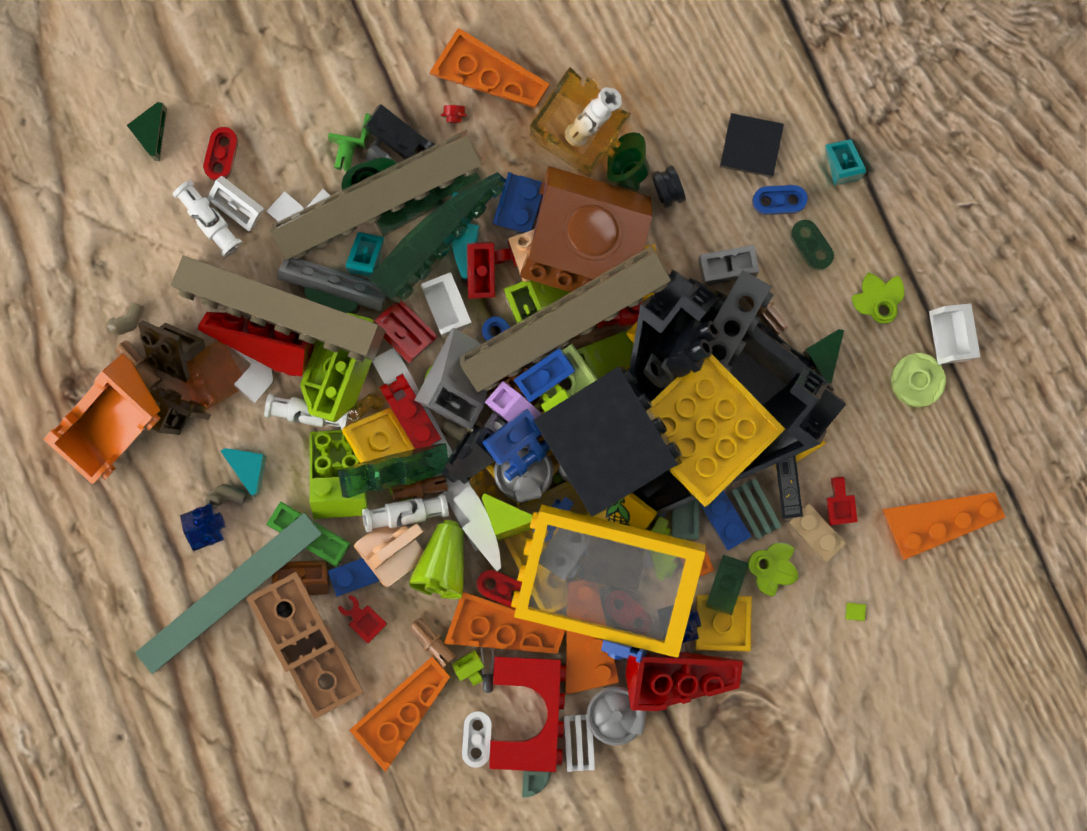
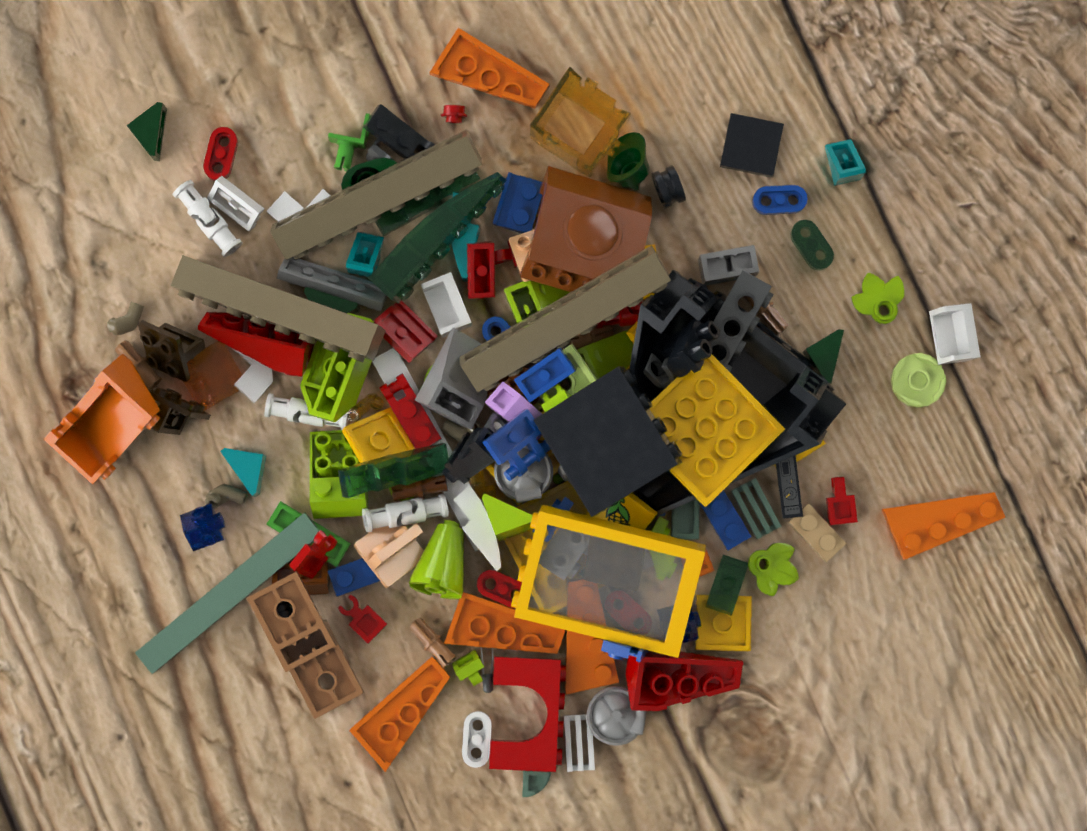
white piece [565,87,622,147] -> none
lime window [845,603,866,621] -> none
none -> red plate [289,530,337,579]

